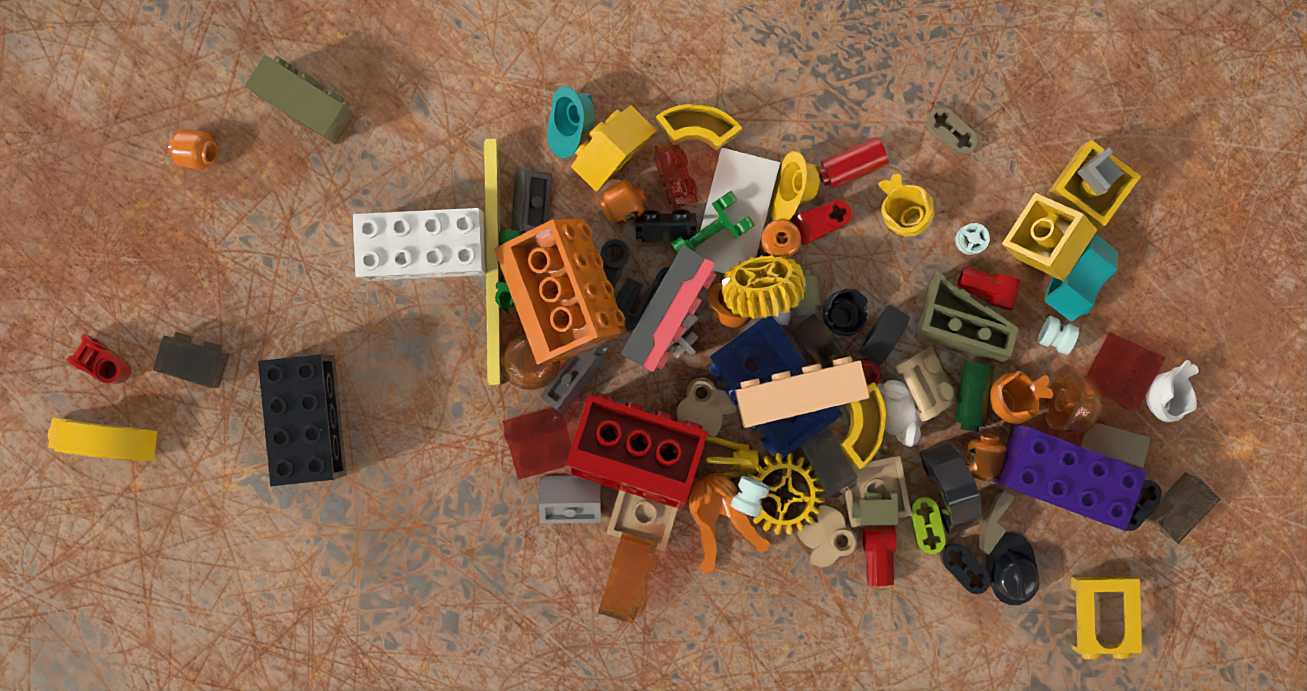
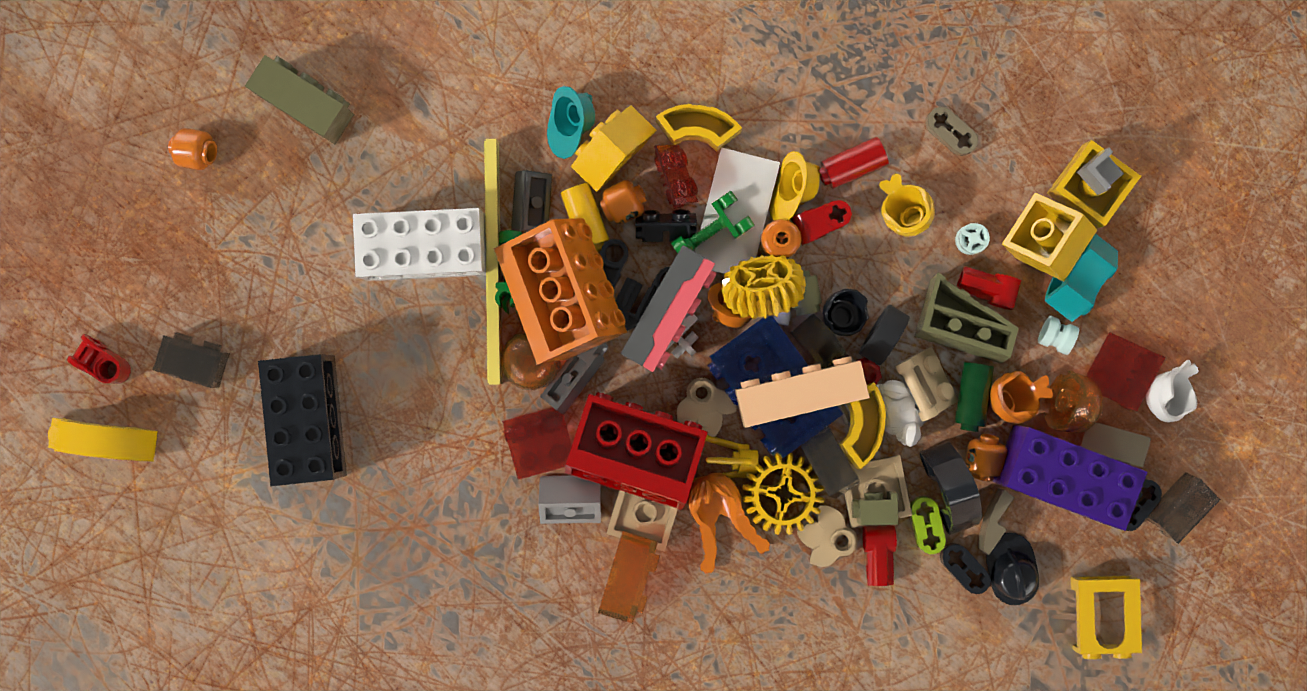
light aqua wheel [730,476,770,517] -> none
none -> yellow brick [560,183,609,252]

